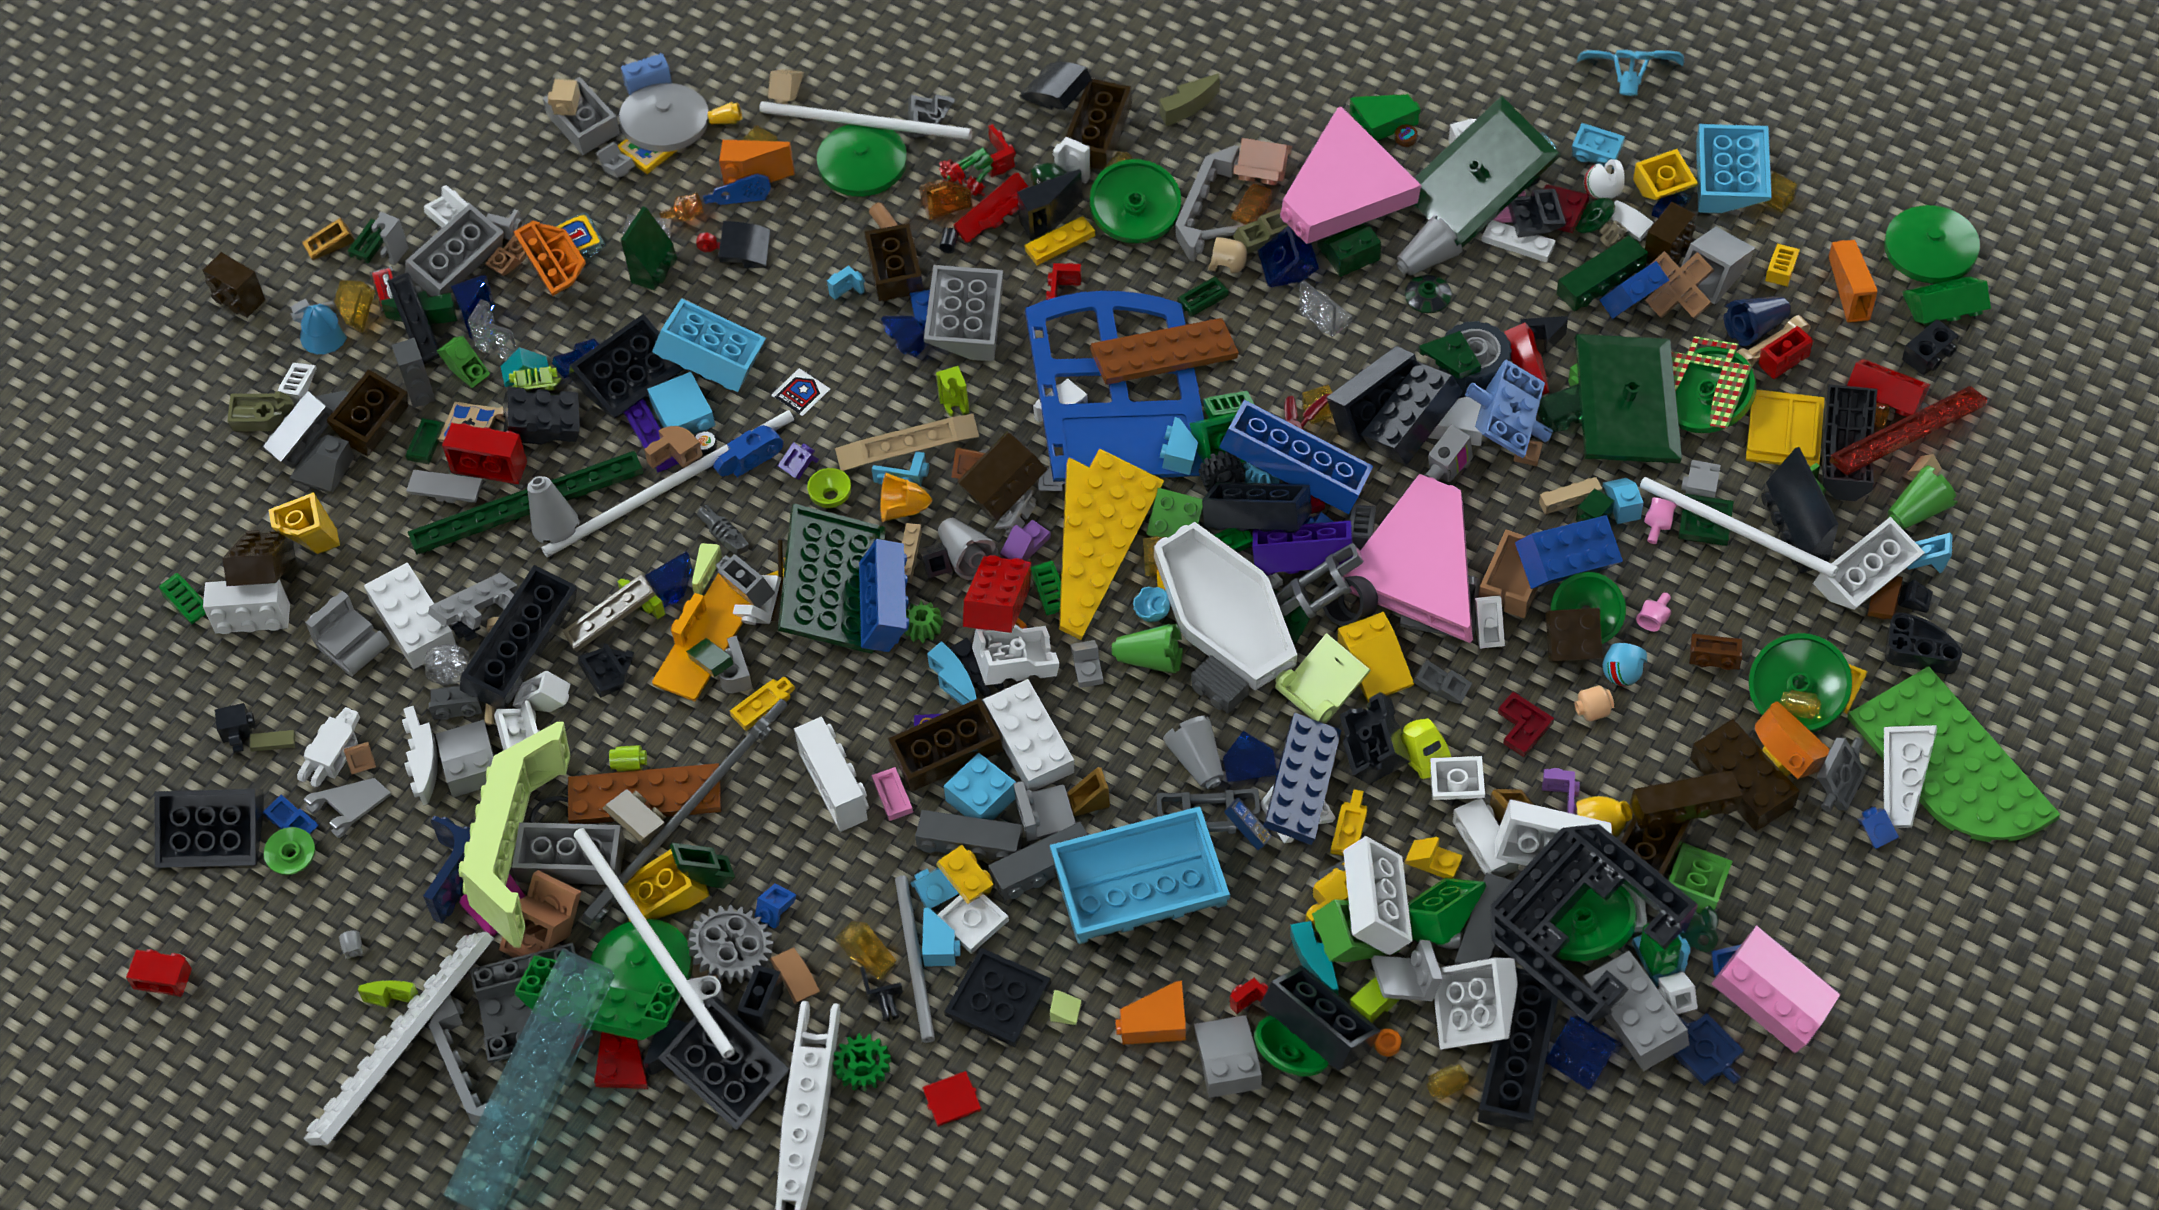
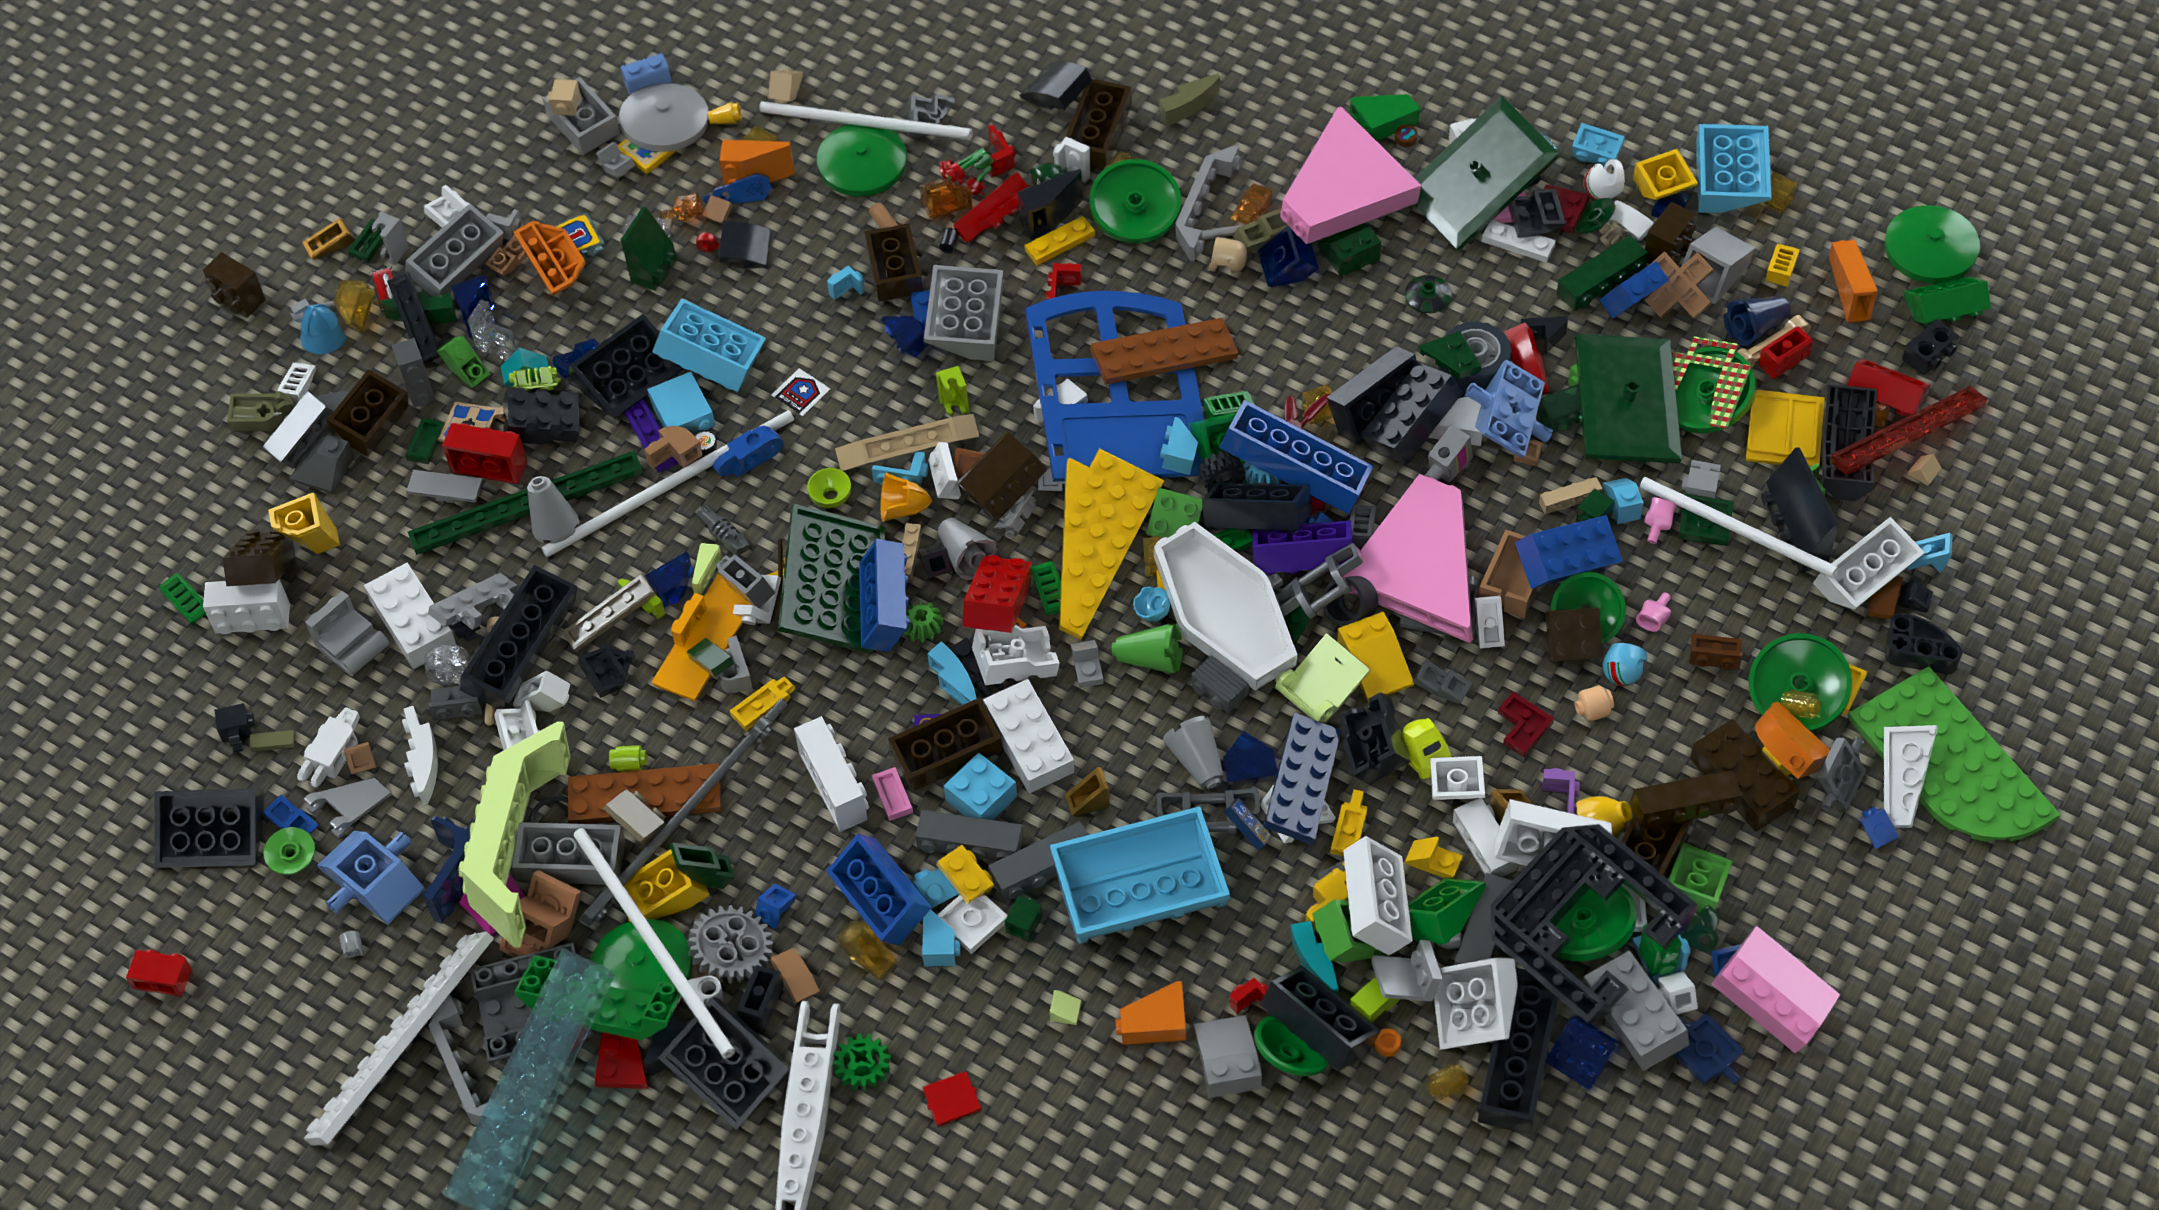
lime slope [358,981,419,1007] -> none
light grey slope [436,720,494,797] -> none
bracket [778,442,819,480] -> none
black bracket [860,966,903,1022] -> none
light grey piece [895,876,935,1043] -> none
black plate [944,948,1051,1047] -> none
medium lavender slope [1000,520,1051,561] -> none
light grey bracket [1013,781,1076,842] -> none
dark green tile [1177,276,1229,317] -> none
nougat bracket [1233,138,1292,185] -> none
clear bracket [1299,280,1352,337] -> none
light grey cone [1396,215,1463,276] -> none
medium azure plant [1577,50,1684,96] -> none
bright green cone [1887,465,1958,530] -> none
none -> medium blue slope [317,831,425,925]
none -> medium nougat tile [702,195,733,225]
none -> blue brick [826,833,932,946]
none -> white bracket [928,442,961,499]
none -> dark green brick [1005,896,1043,942]

